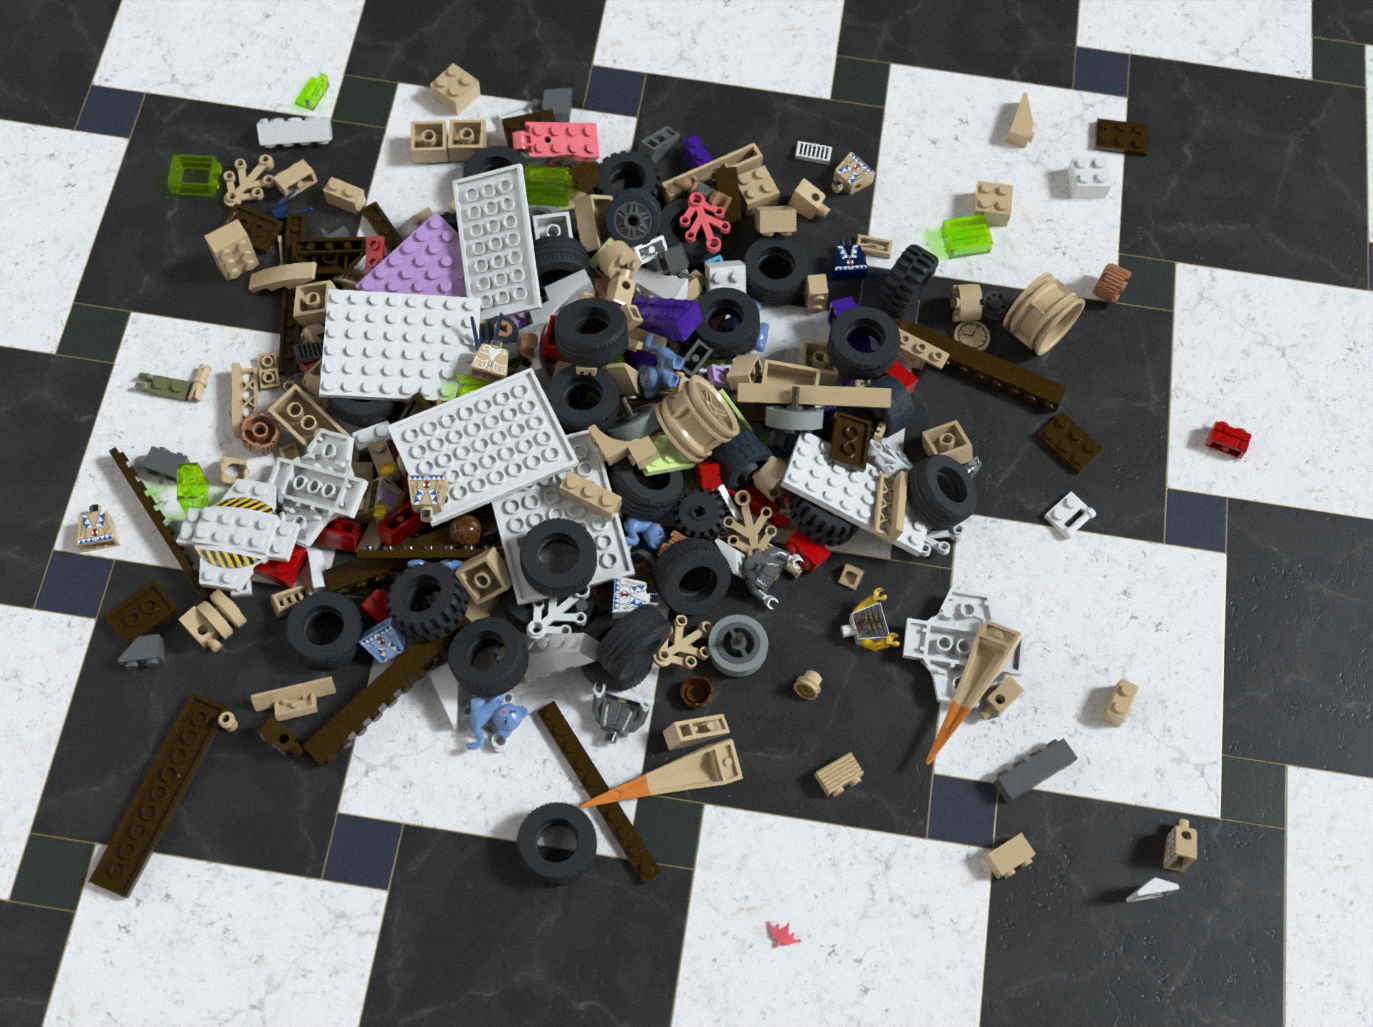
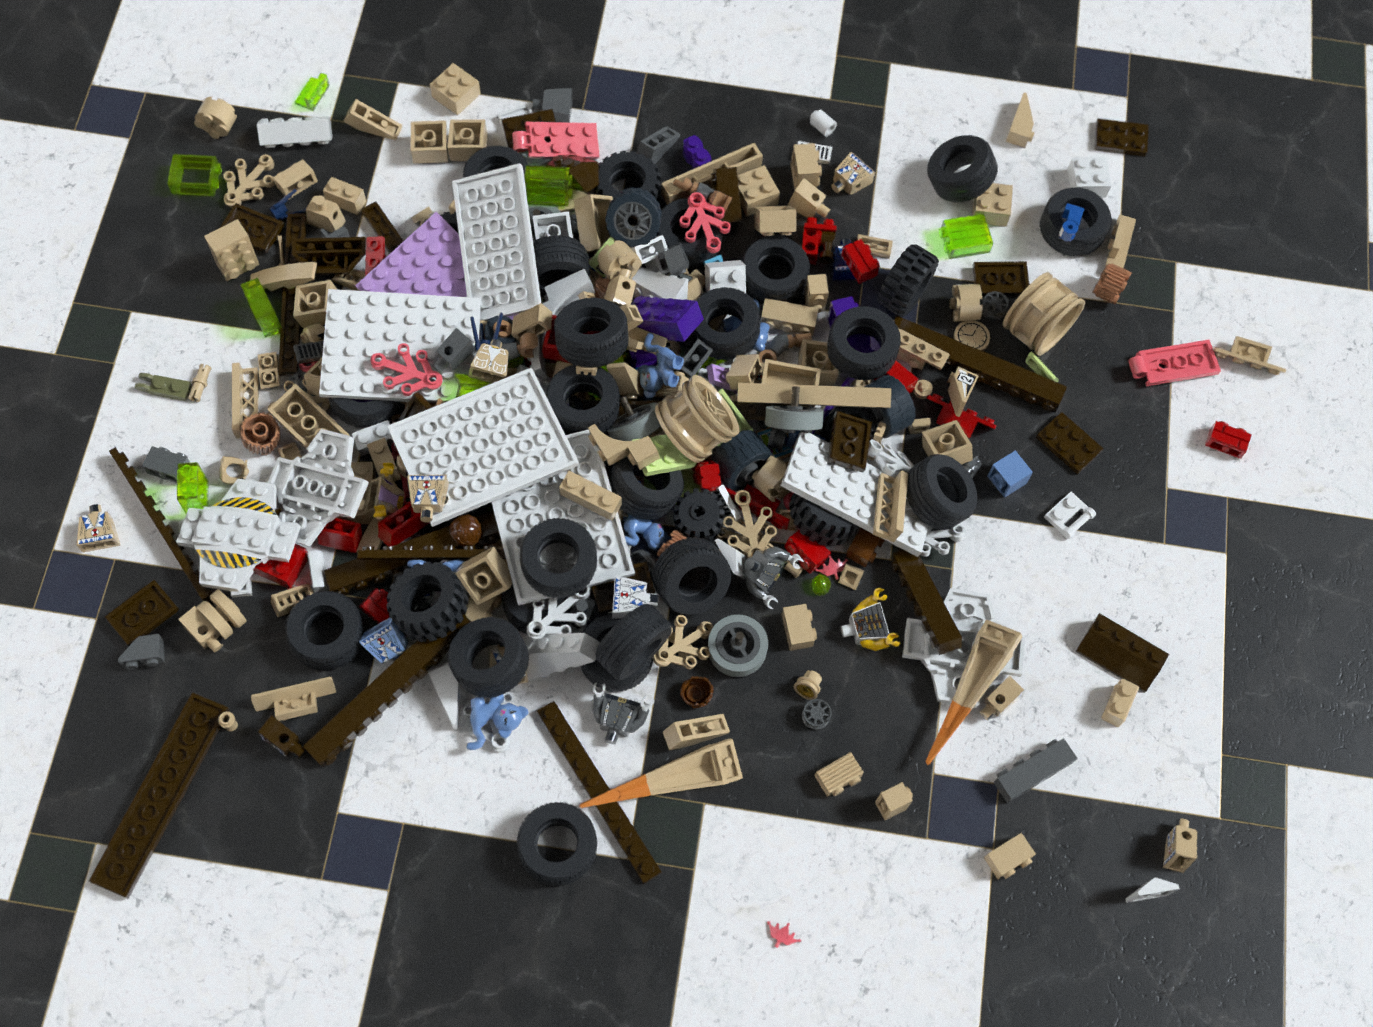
none -> tan brick [194,97,237,139]
none -> clear neon green window [240,277,281,338]
none -> tan torso [306,196,345,233]
none -> tan slope [343,99,403,140]
none -> coral plant [370,343,443,396]
none -> dark grey torso [432,328,475,373]
none -> tan brick [512,303,553,341]
none -> piece [759,333,812,363]
none -> tan brick [760,298,819,336]
none -> tan brick [781,604,817,651]
none -> tan brick [791,143,822,191]
none -> red hips [802,217,836,264]
none -> dark grey wheel [802,699,832,731]
none -> white brick [810,110,837,136]
none -> clear neon green tile [811,574,831,595]
none -> coral piece [815,556,848,580]
none -> red brick [841,239,880,284]
none -> reddish brown brick [845,527,885,568]
none -> tan brick [875,782,913,820]
none -> dark brown brick [891,549,962,655]
none -> tan tile [908,418,931,434]
none -> tan tile [913,380,933,399]
none -> black tyre [927,135,998,202]
none -> red bracket [927,393,997,438]
none -> tan slope [947,367,979,417]
none -> dark brown plate [972,261,1030,296]
none -> medium blue head [987,451,1033,498]
none -> yellowish green slope [1025,351,1059,382]
none -> black tyre [1040,187,1112,256]
none -> blue leg [1059,203,1084,241]
none -> dark brown slope [1075,613,1169,693]
none -> tan bracket [1105,215,1136,268]
none -> coral hinge [1128,339,1221,387]
none -> tan bracket [1213,336,1287,375]

